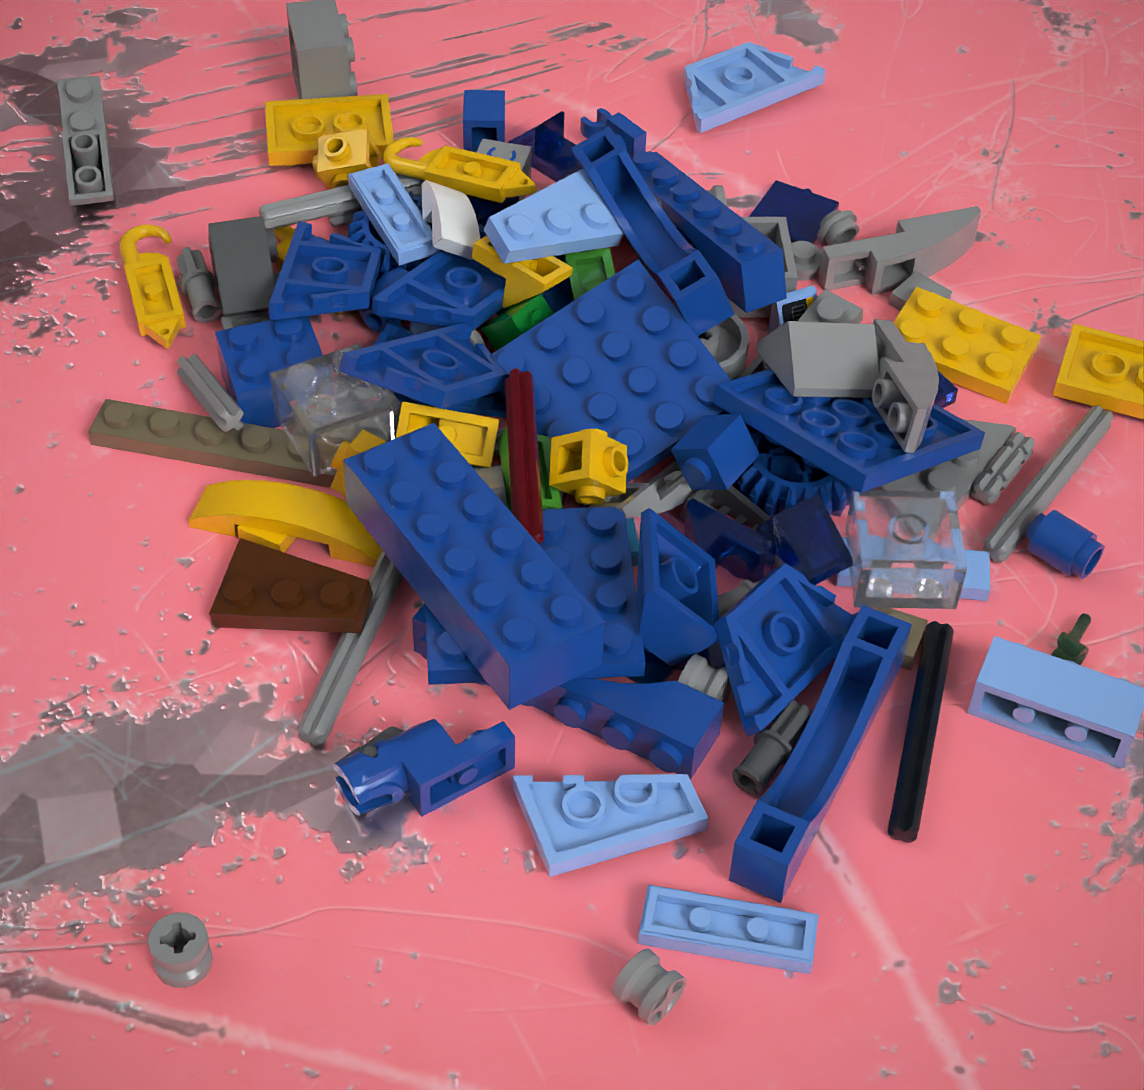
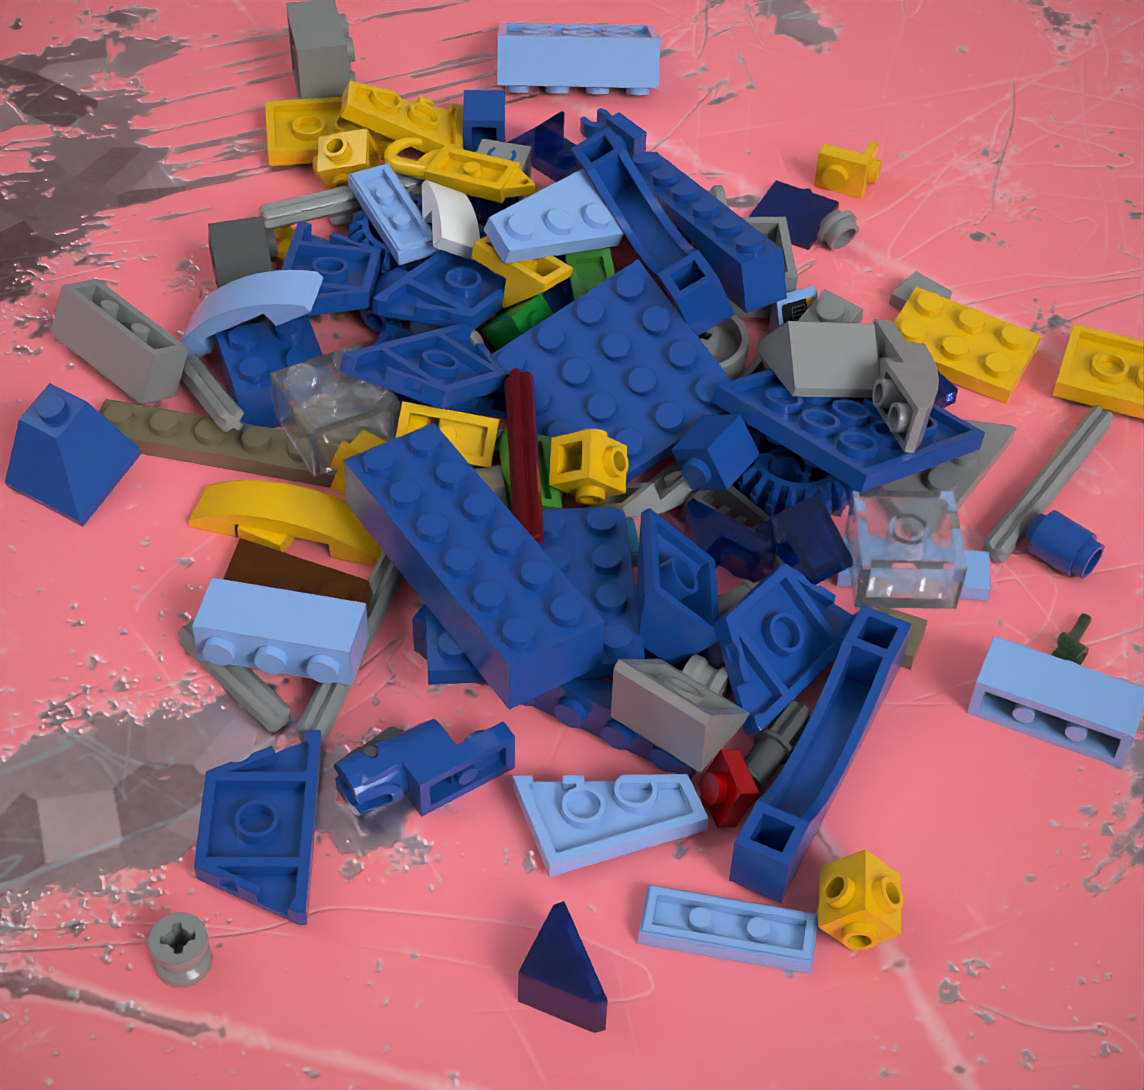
light grey slope [57,75,114,206] -> none
yellow plate [119,224,186,349] -> none
light grey axle [176,247,222,323] -> none
light grey wheel [612,948,687,1026] -> none
light blue wing [683,42,826,133] -> none
light grey plate [791,241,822,281] -> none
light grey slope [818,206,981,295] -> none
black axle [887,621,954,843] -> none
light grey axle [971,432,1035,505] -> none
none -> blue slope [5,383,142,527]
none -> light grey brick [50,279,189,404]
none -> light grey axle [178,620,292,732]
none -> light blue slope [180,270,323,358]
none -> light blue brick [192,578,369,686]
none -> blue wing [194,730,322,925]
none -> yellow wing [340,80,463,154]
none -> light blue slope [497,22,661,95]
none -> clear blue slope [518,901,608,1033]
none -> light grey slope [611,659,750,772]
none -> red plate [698,749,759,828]
none -> yellow bracket [814,141,883,199]
none -> yellow brick [817,849,904,952]

